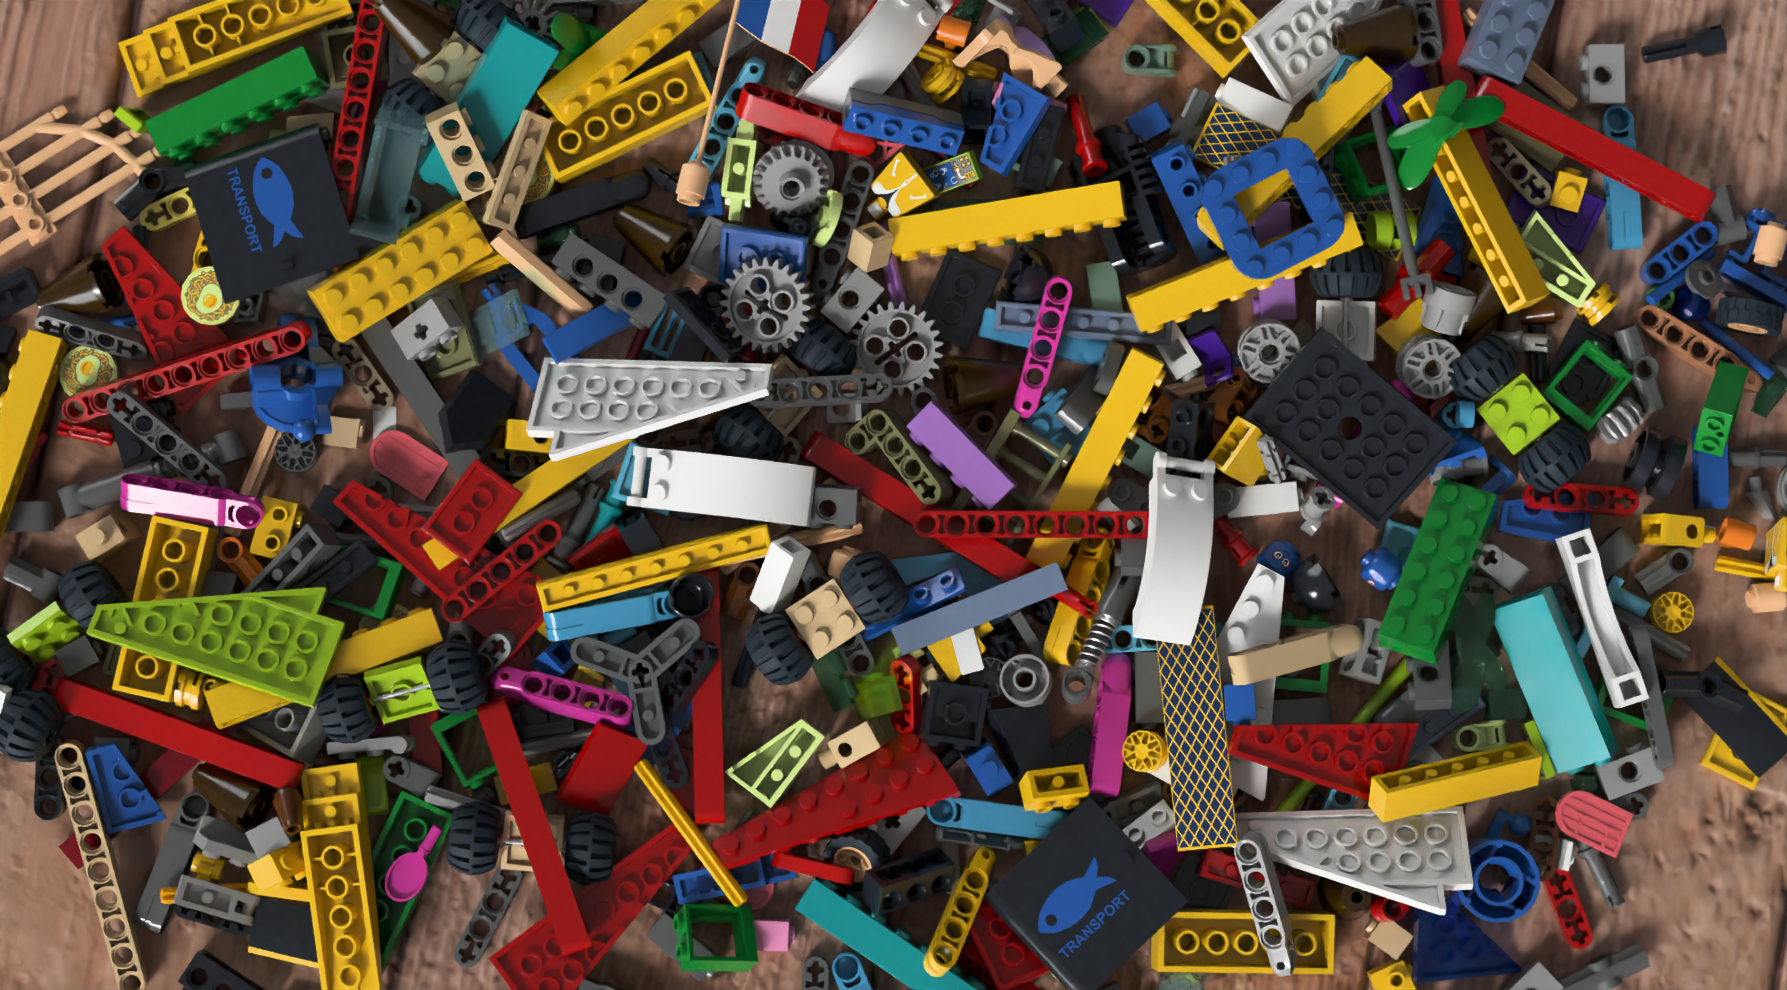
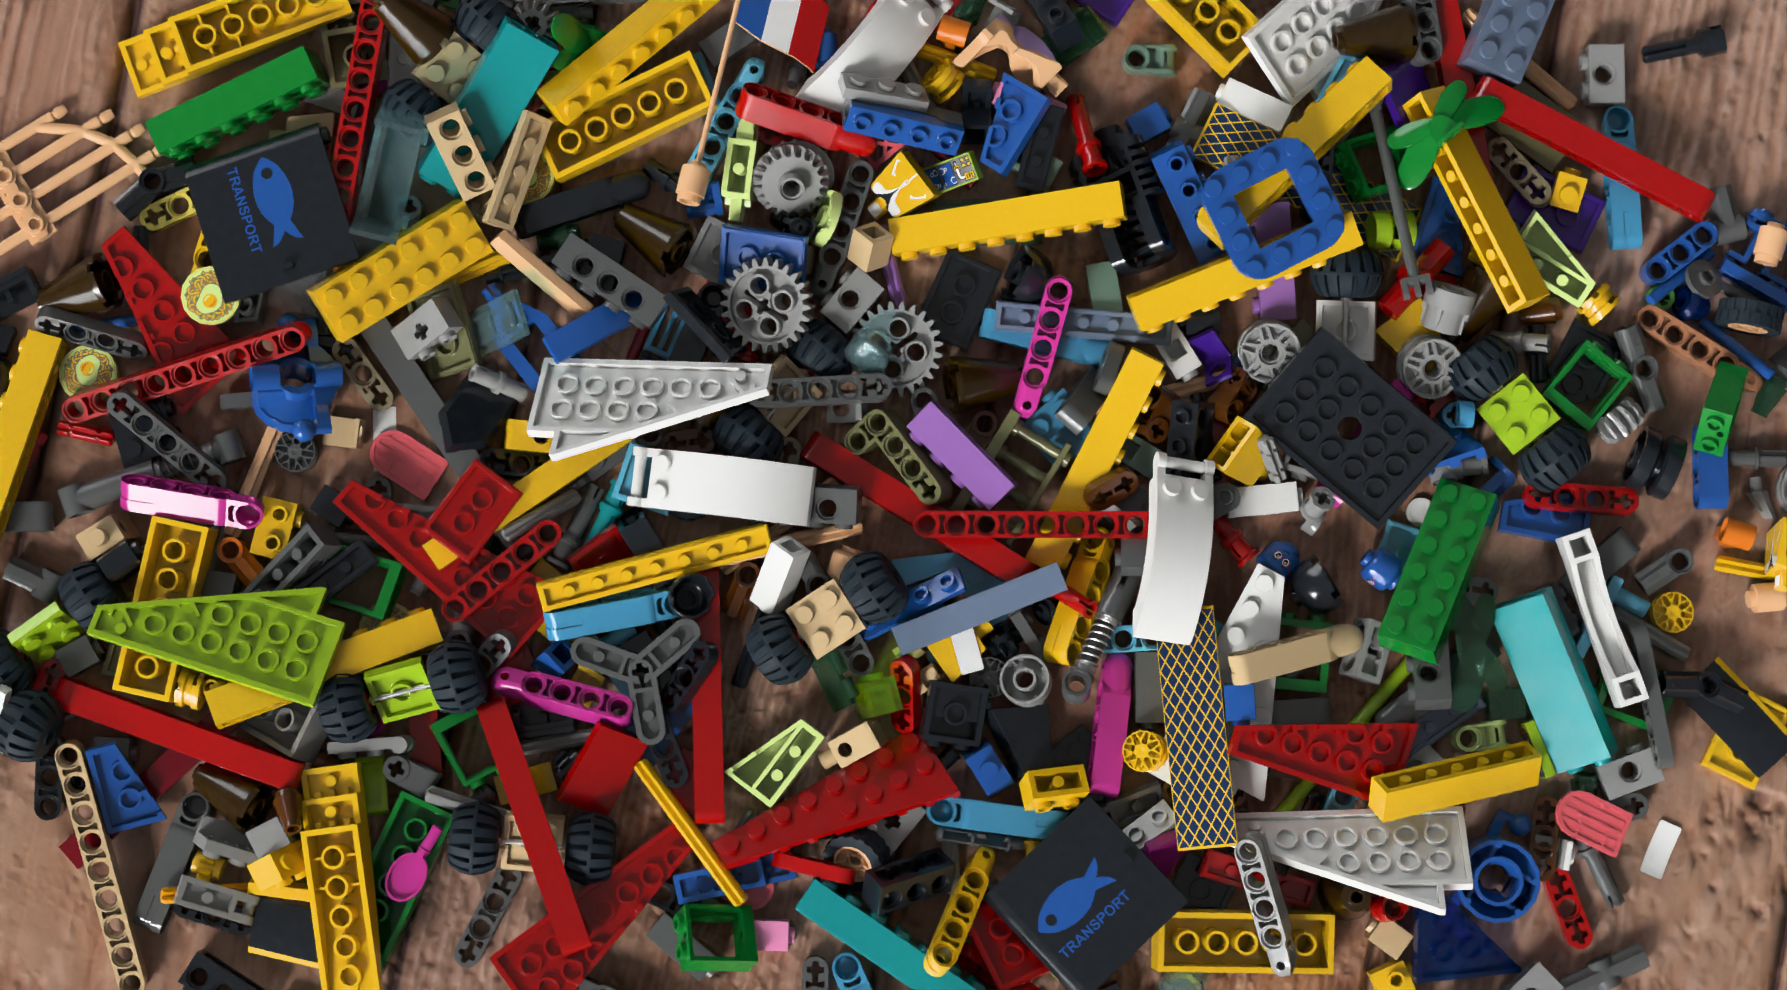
lime tile [114,106,153,134] -> none
light grey piece [1476,544,1530,595] -> none
yellow torso [1639,513,1716,548] -> none
none -> black brick [96,539,145,583]
none -> light grey pin [468,363,529,402]
none -> light grey plate [838,72,930,113]
none -> clear light blue hair [844,327,893,374]
none -> reddish brown beam [1083,467,1139,511]
none -> white piece [1406,498,1431,527]
none -> white sticker [1640,820,1682,879]

